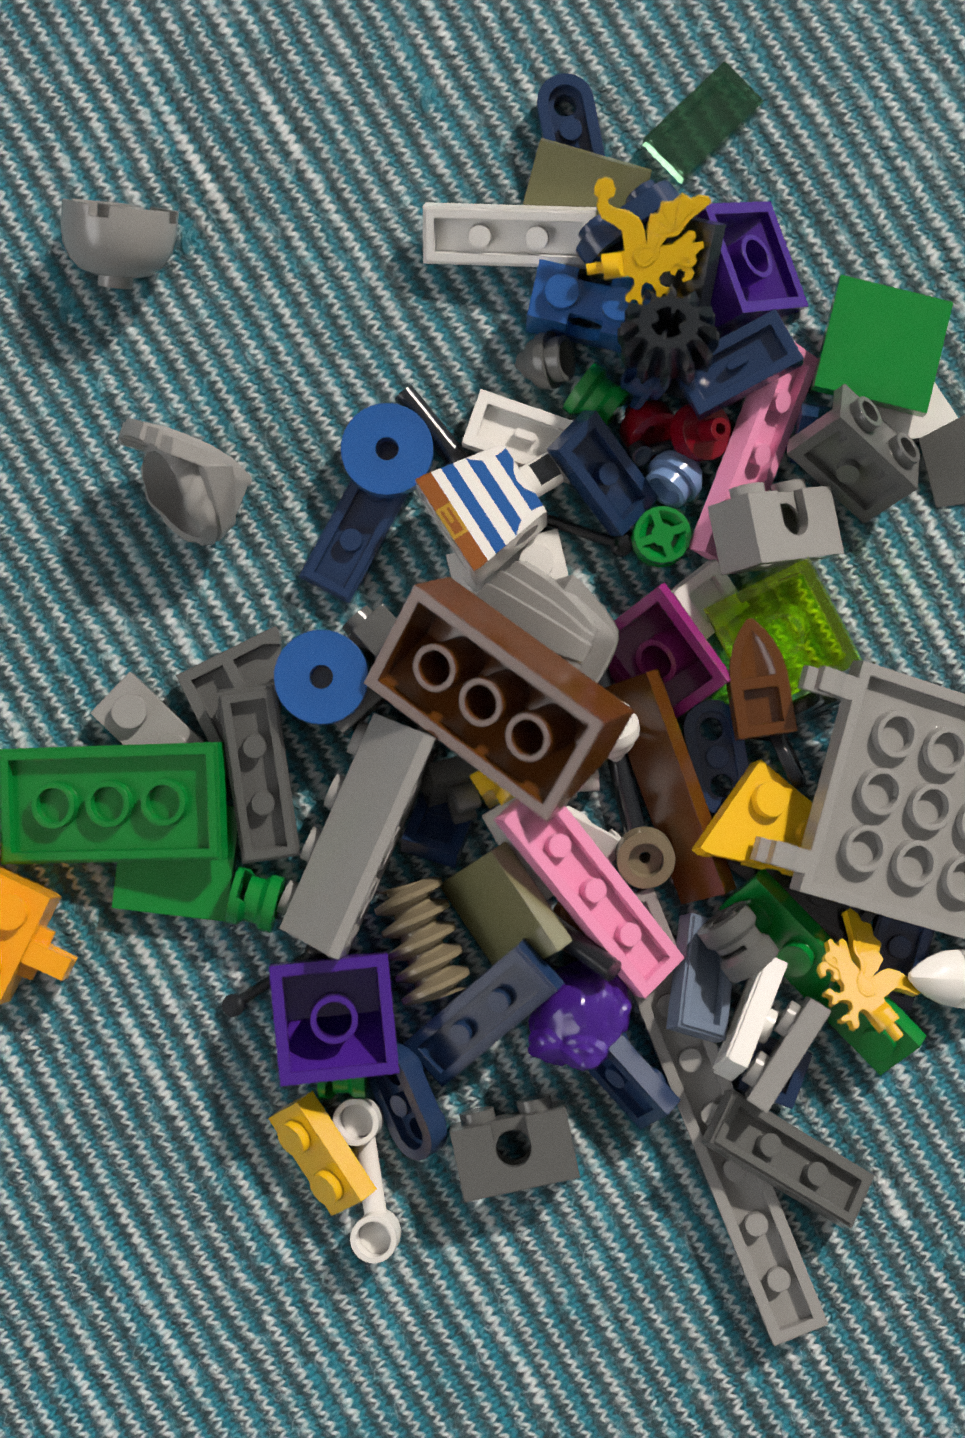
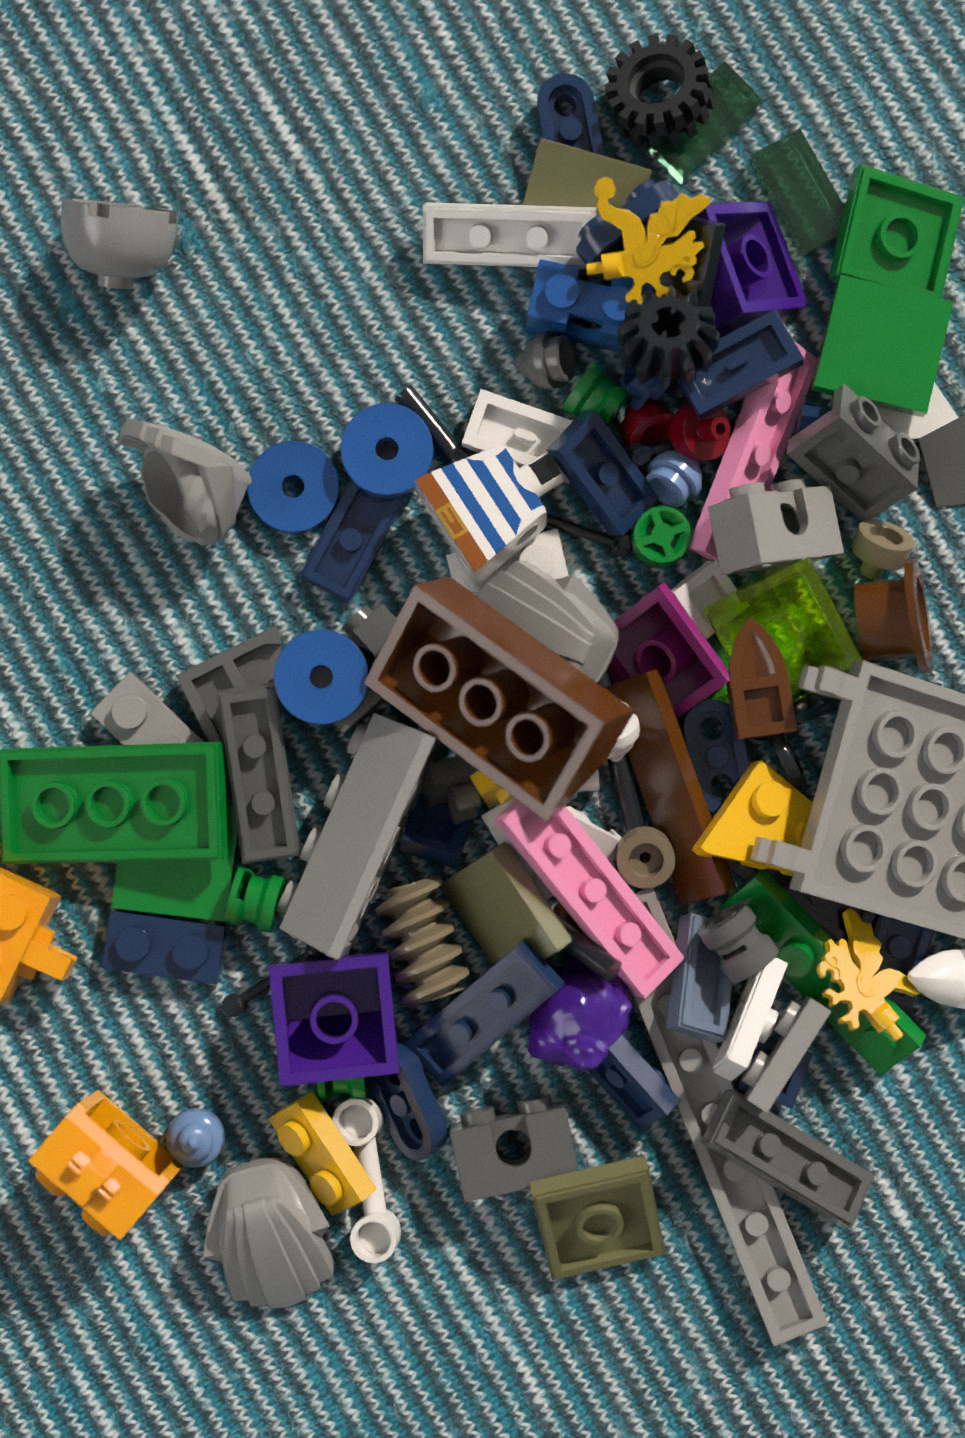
none -> light orange hinge [28,1090,184,1240]
none -> dark blue plate [102,910,227,984]
none -> medium blue plate [166,1108,225,1168]
none -> light grey hair [204,1157,335,1309]
none -> blue piece [247,441,340,535]
none -> olive tile [529,1155,666,1280]
none -> black tyre [605,34,714,150]
none -> clear green tile [748,128,845,258]
none -> green tile [828,164,965,299]
none -> dark tan tile [851,519,914,580]
none -> reddish brown piece [854,558,933,674]

